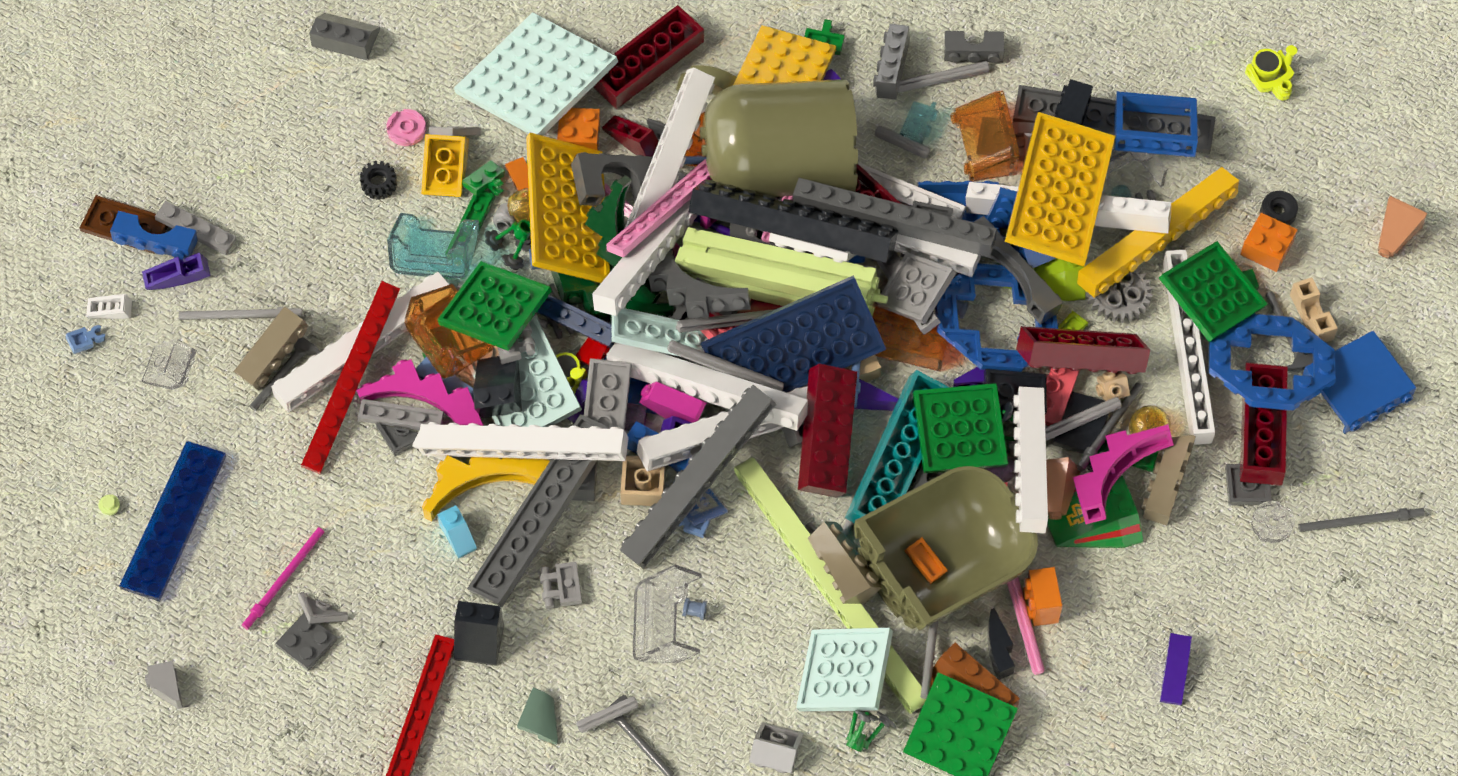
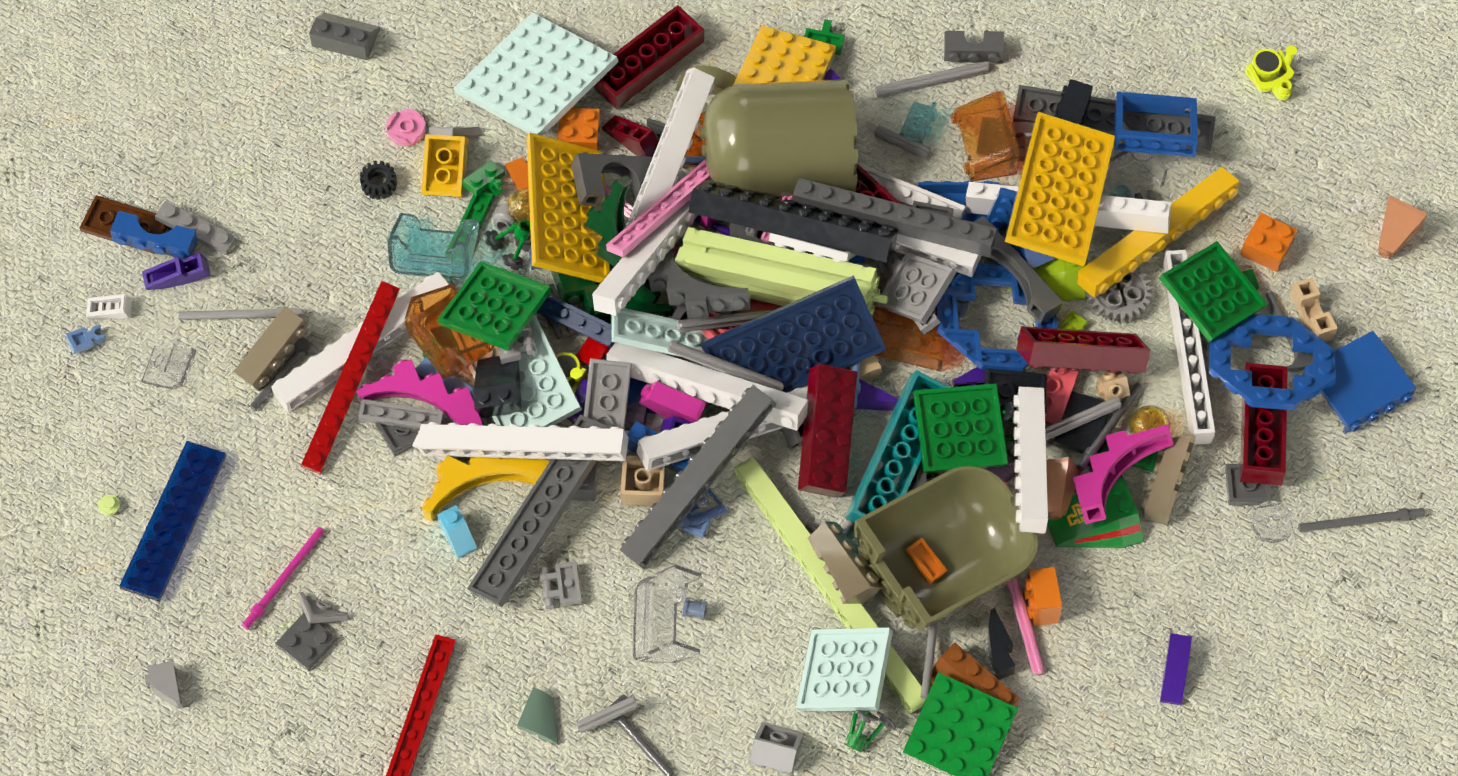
black slope [454,601,504,666] -> none
dark grey brick [873,24,910,100] -> none
black tyre [1260,191,1298,226] -> none

